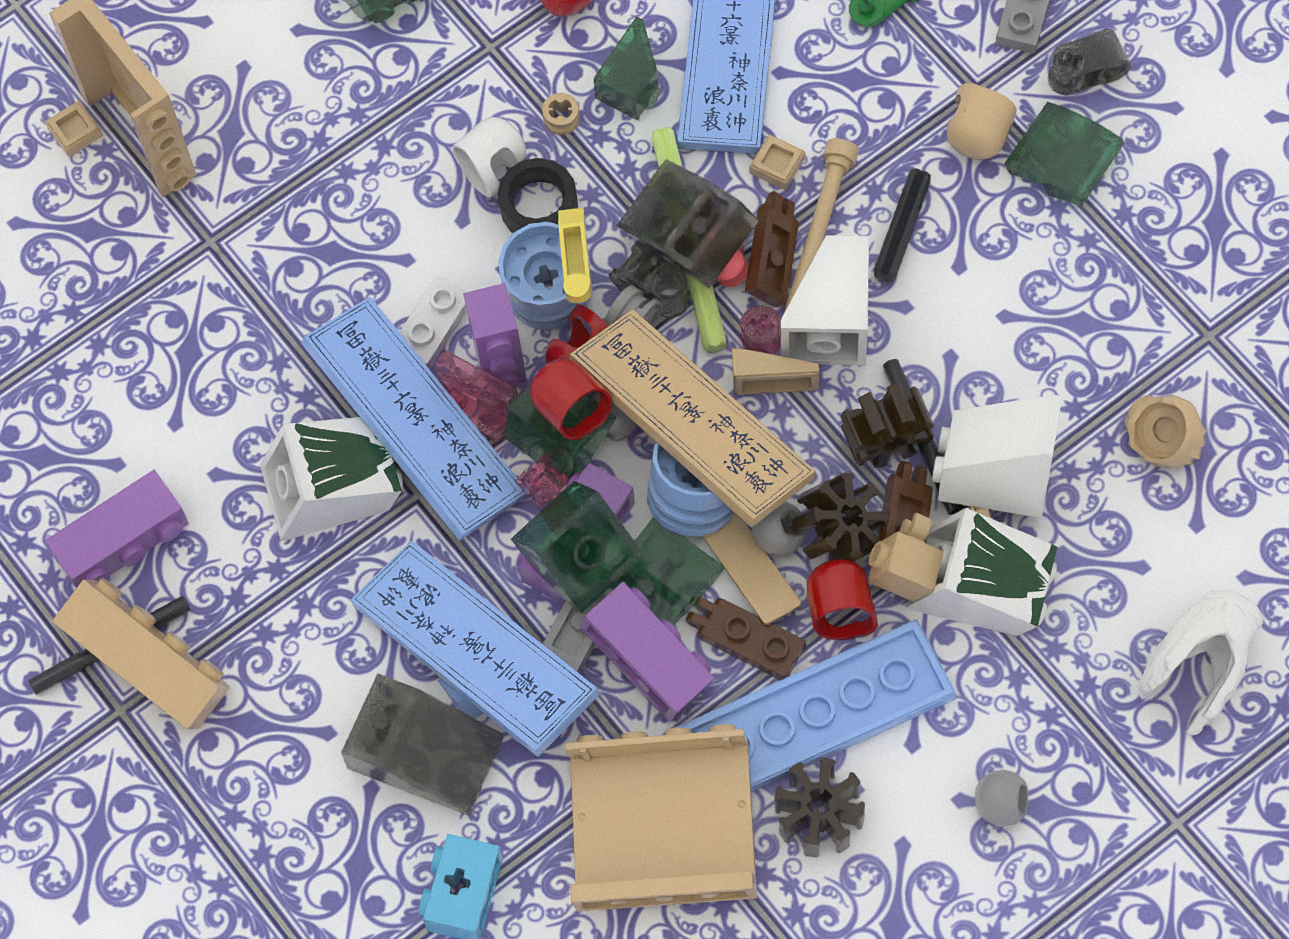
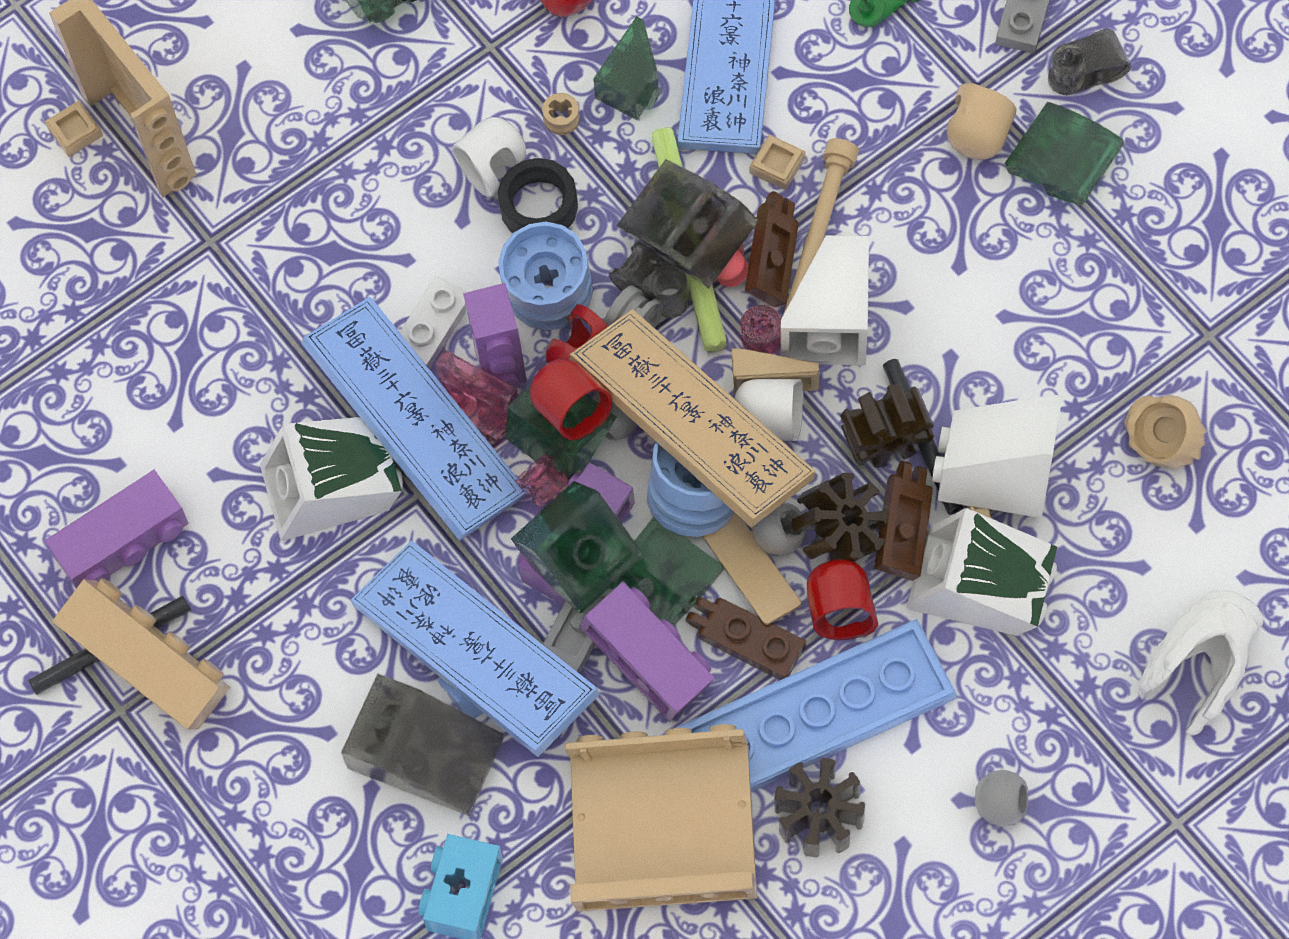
light yellow piece [558,208,592,303] -> none
tan brick [868,513,944,602] -> none
black axle [874,168,931,283] -> none
none -> white helmet [734,379,804,441]

